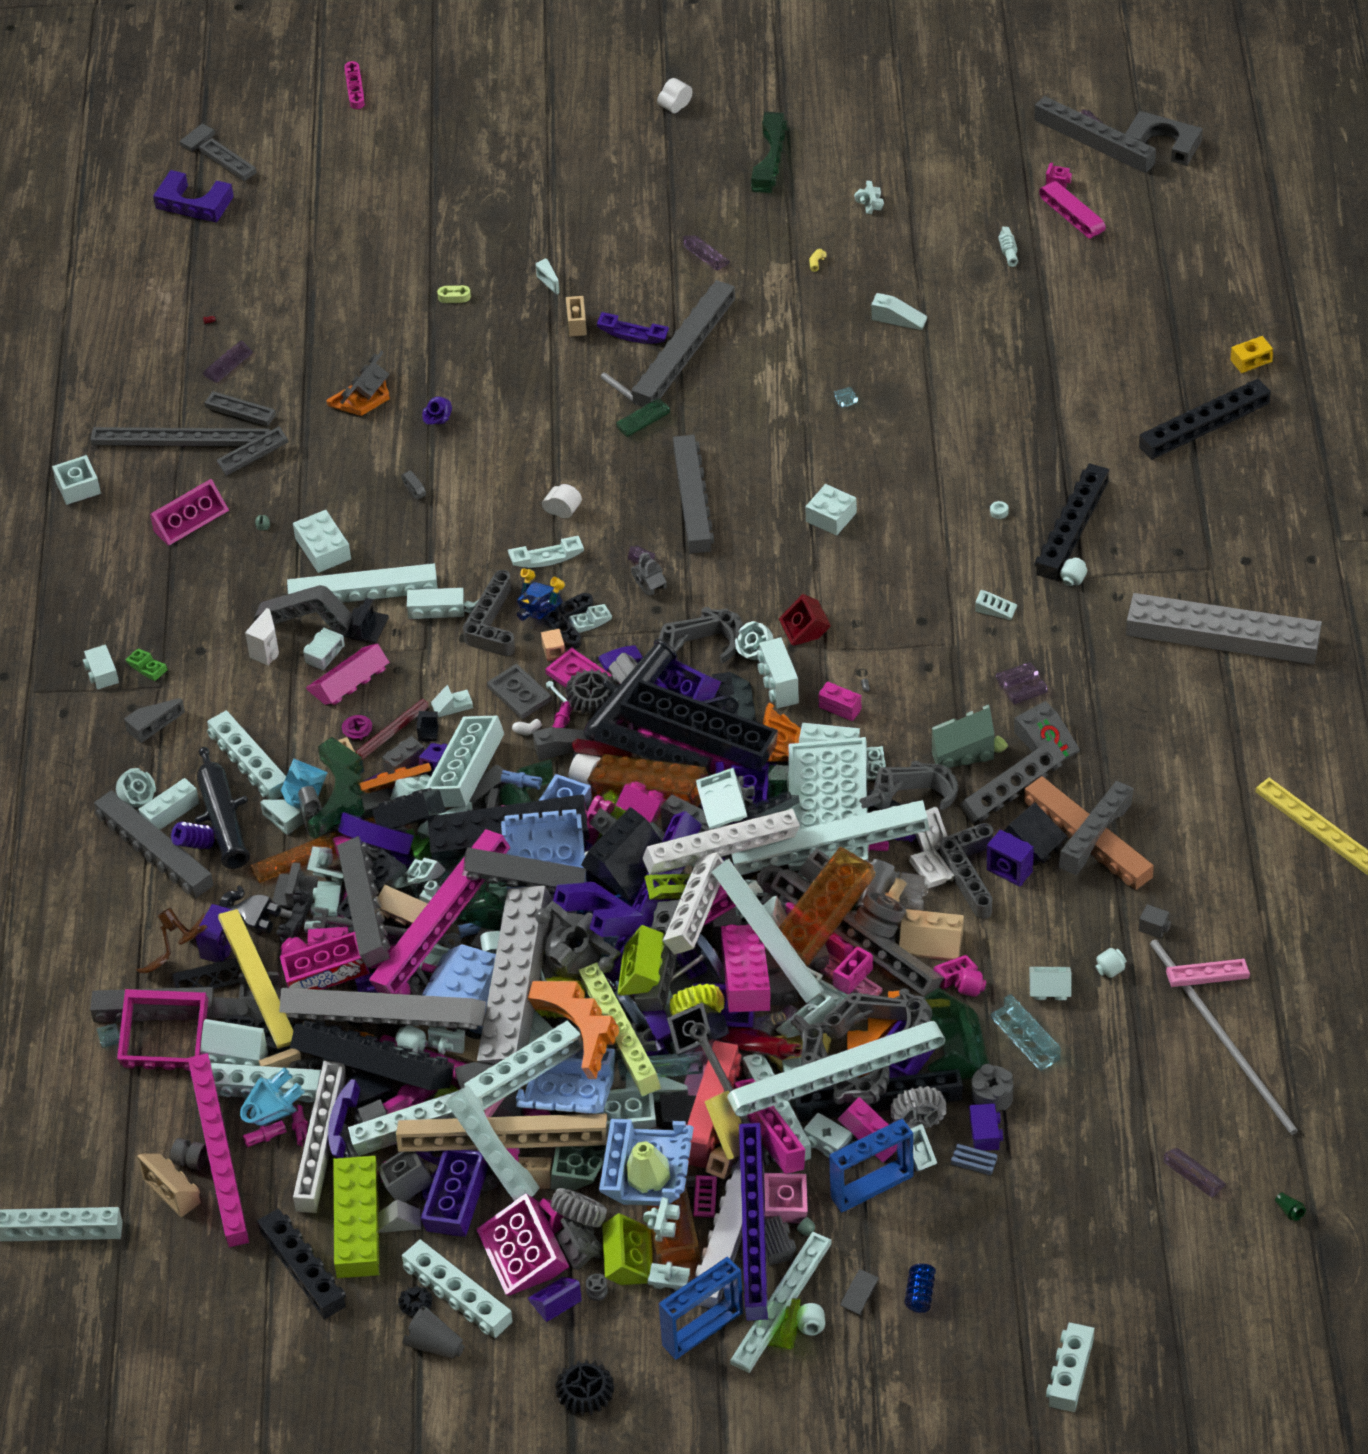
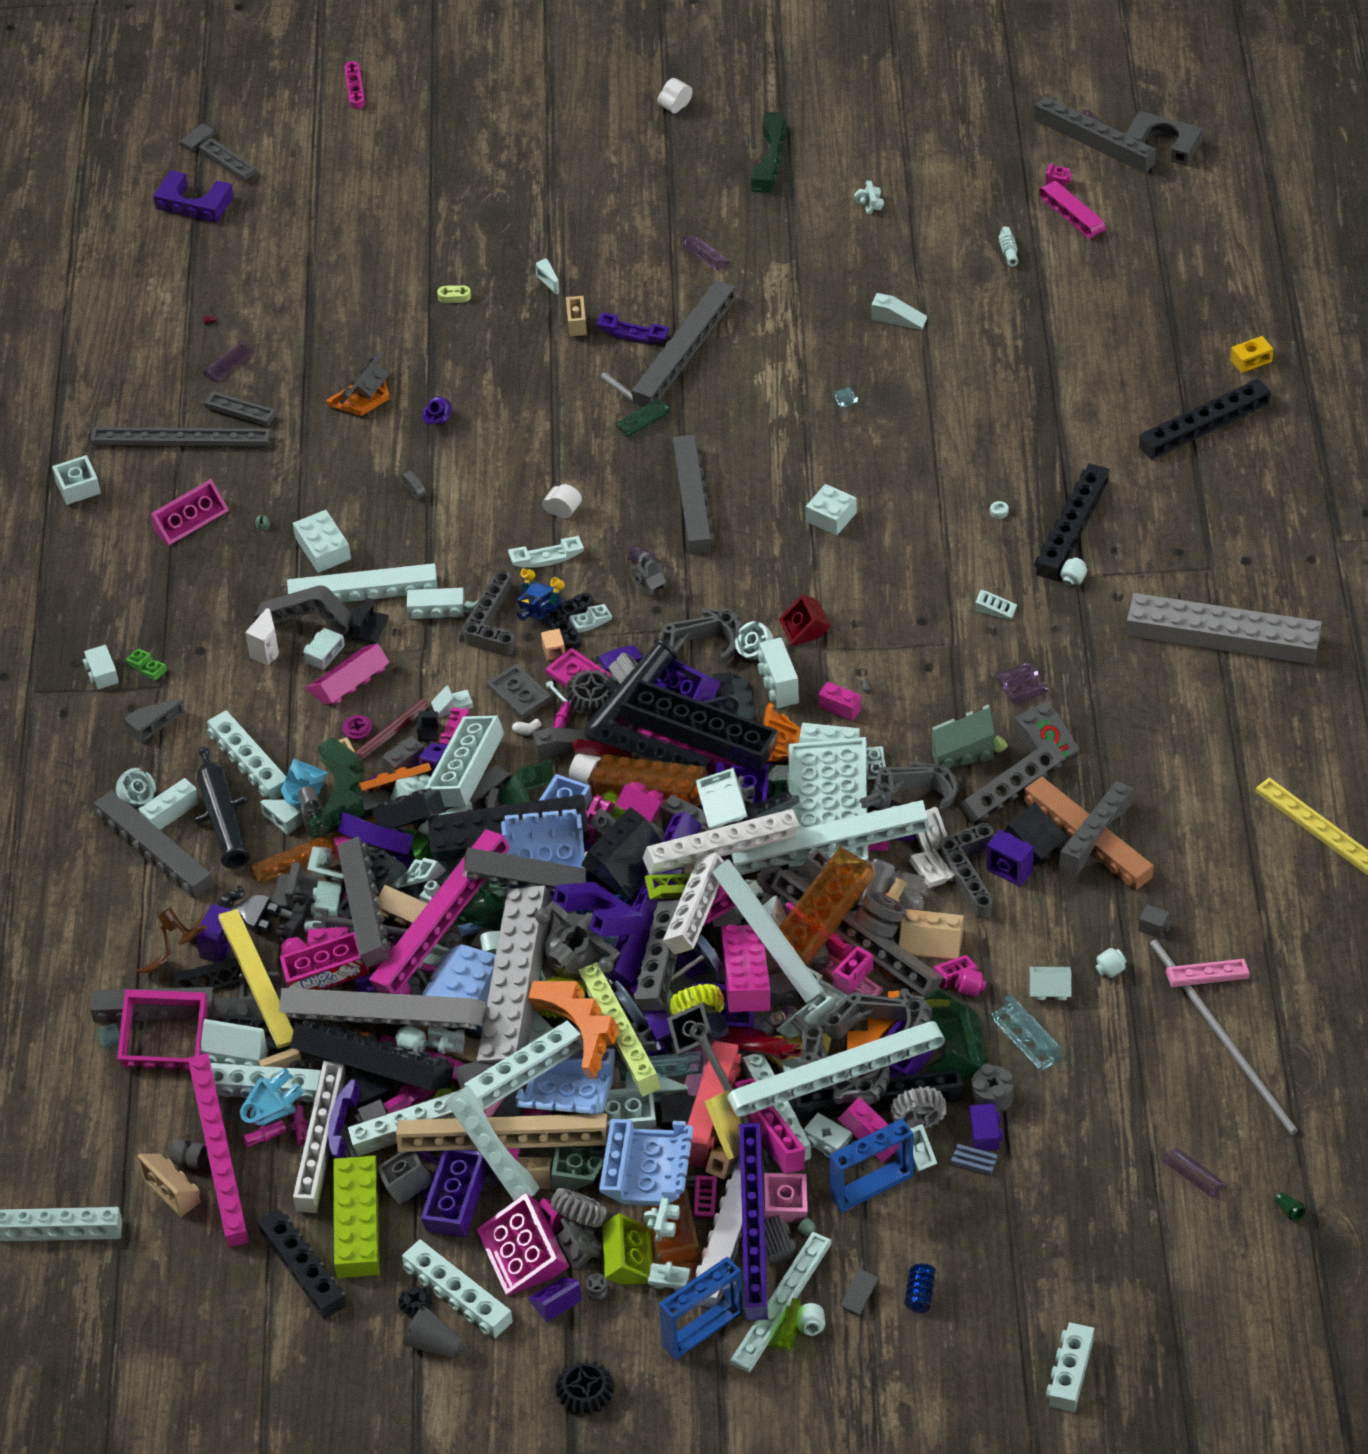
dark purple piece [171,822,215,850] -> none
dark grey tile [217,426,289,476] -> none
light grey slope [378,1199,421,1233] -> none
medium blue pin [501,770,542,790] -> none
lime slope [617,925,665,996] -> none
yellowish green cone [626,1141,671,1193] -> none
light yellow arm [809,249,827,272] -> none
none -> dark pink hinge [439,708,470,745]

